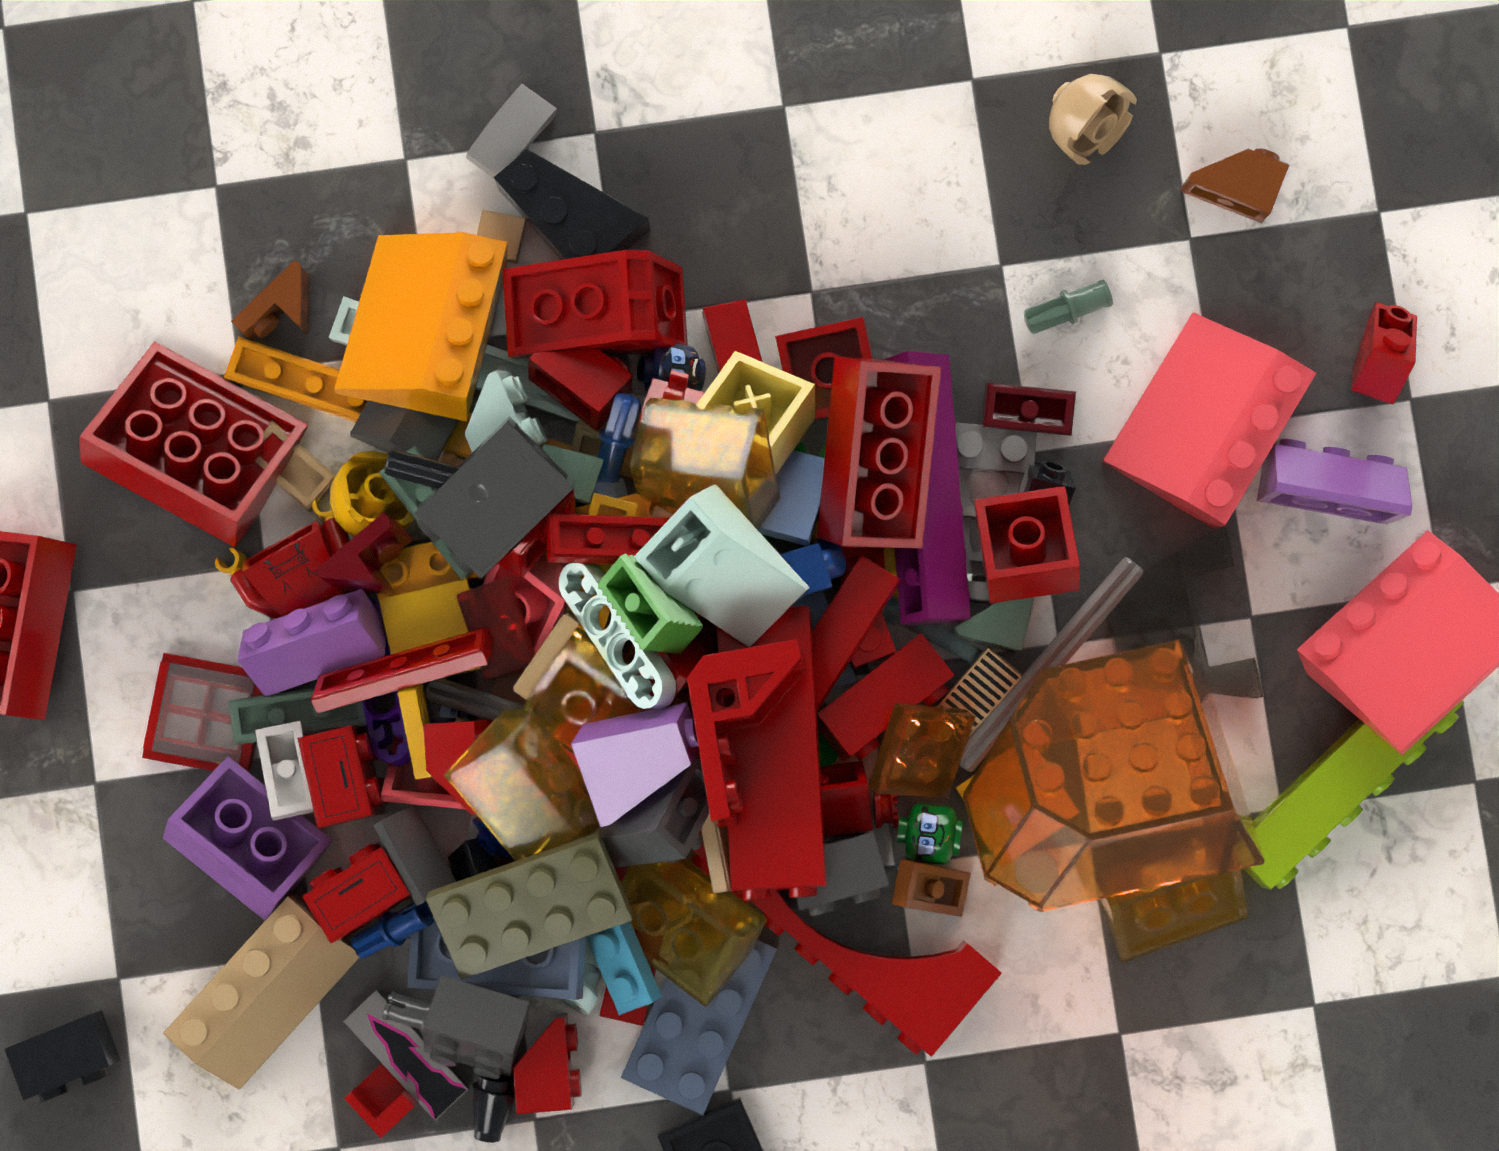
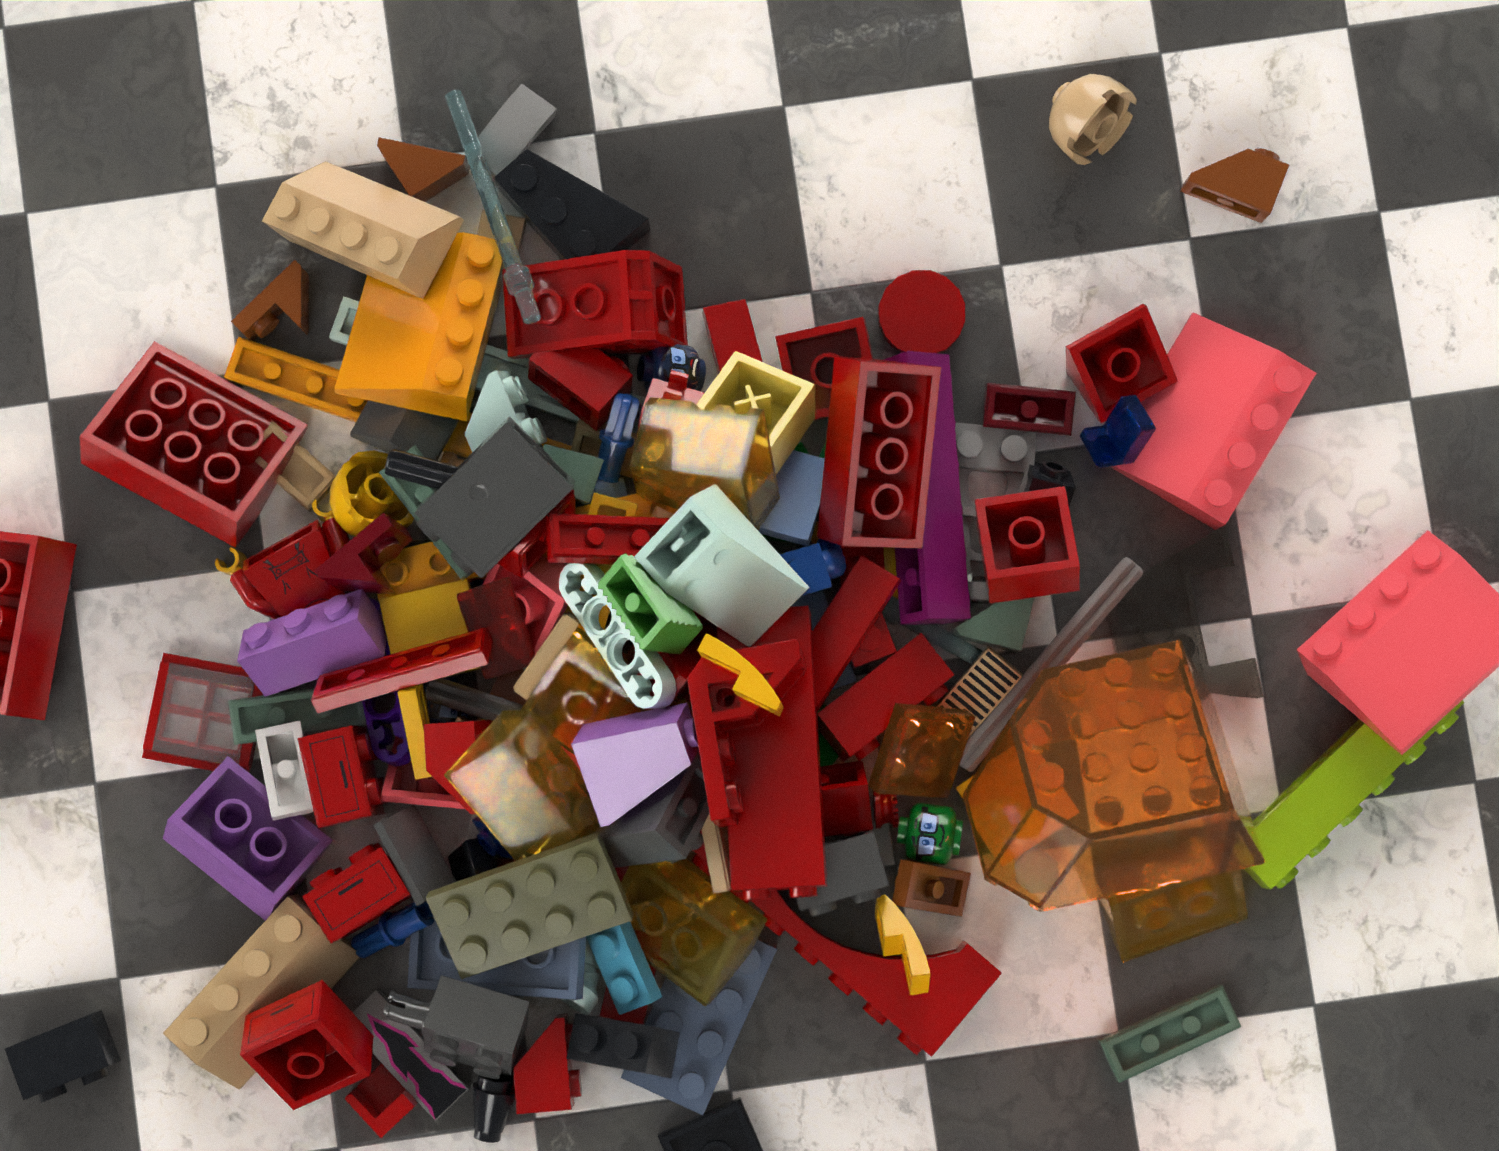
sand green axle [1024,280,1113,334] -> none
medium lavender slope [1257,439,1412,525] -> none
red slope [1351,302,1417,405] -> none
none -> red brick [240,980,374,1110]
none -> tan slope [262,161,464,299]
none -> dark orange slope [377,137,470,202]
none -> clear light blue bar [445,90,541,324]
none -> black brick [566,1013,680,1078]
none -> yellow slope [697,633,784,716]
none -> yellow slope [875,894,931,995]
none -> red tile [878,270,965,354]
none -> red slope [1065,304,1178,424]
none -> clear blue bracket [1080,395,1156,468]
none -> sand green tile [1098,984,1241,1083]

